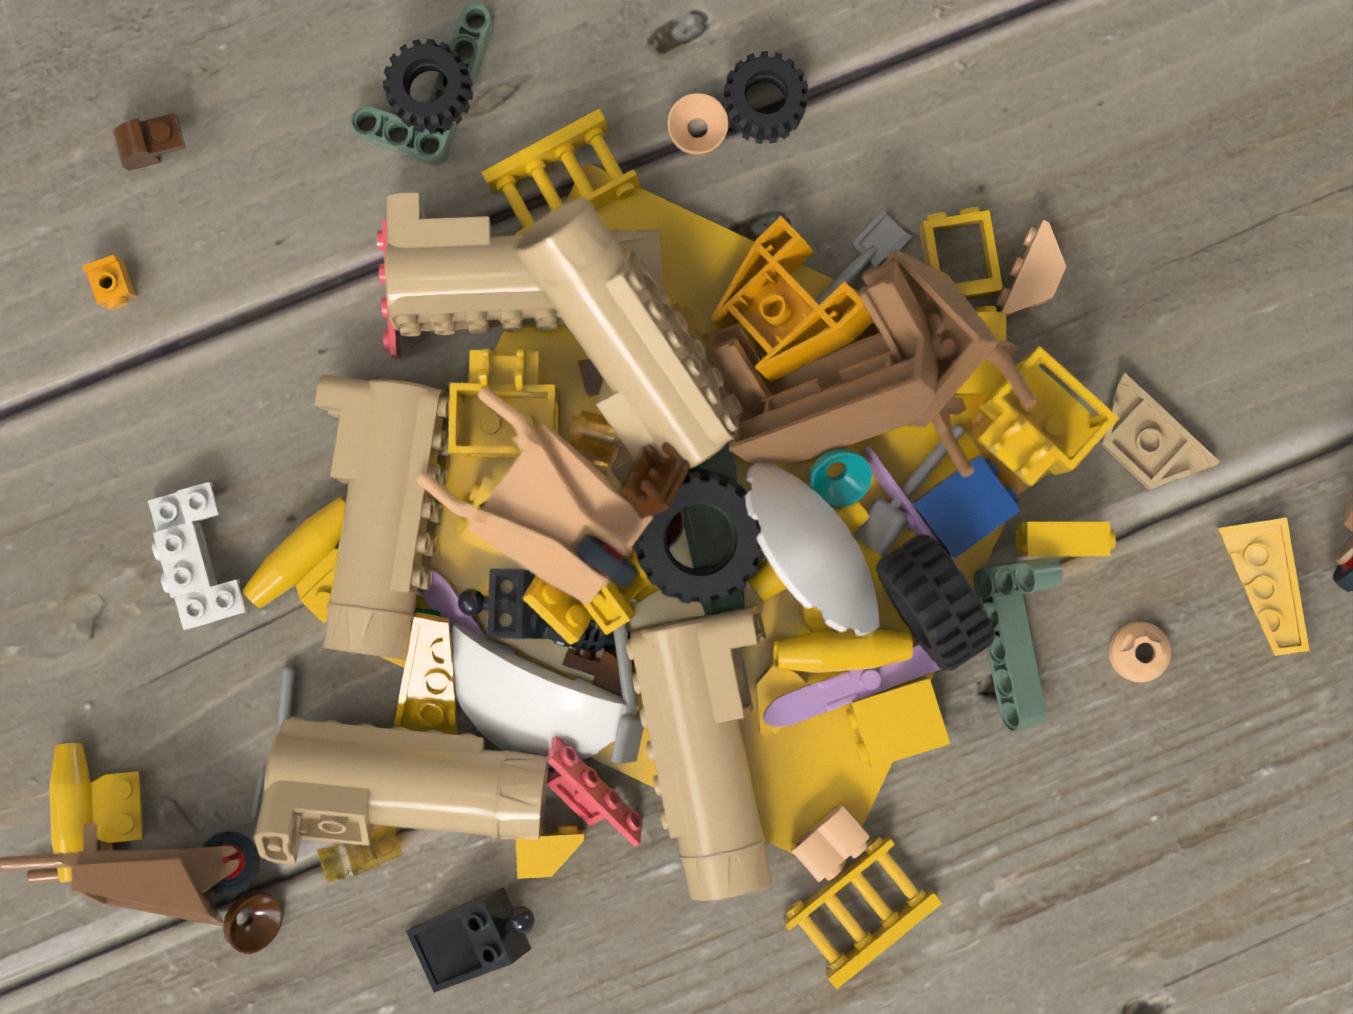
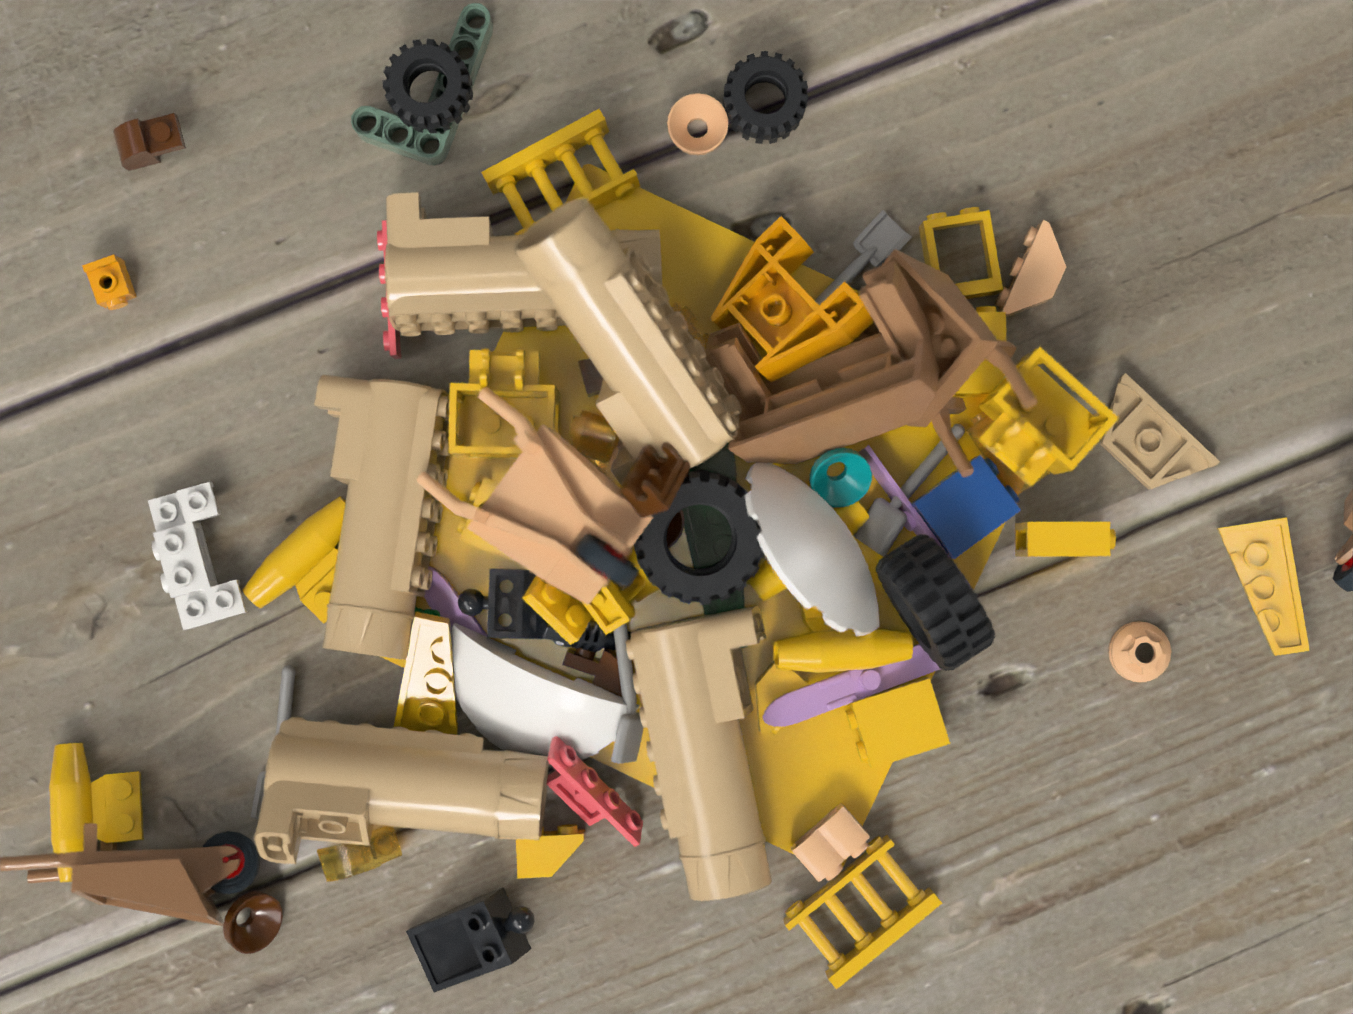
sand green beam [974,557,1063,732] -> none

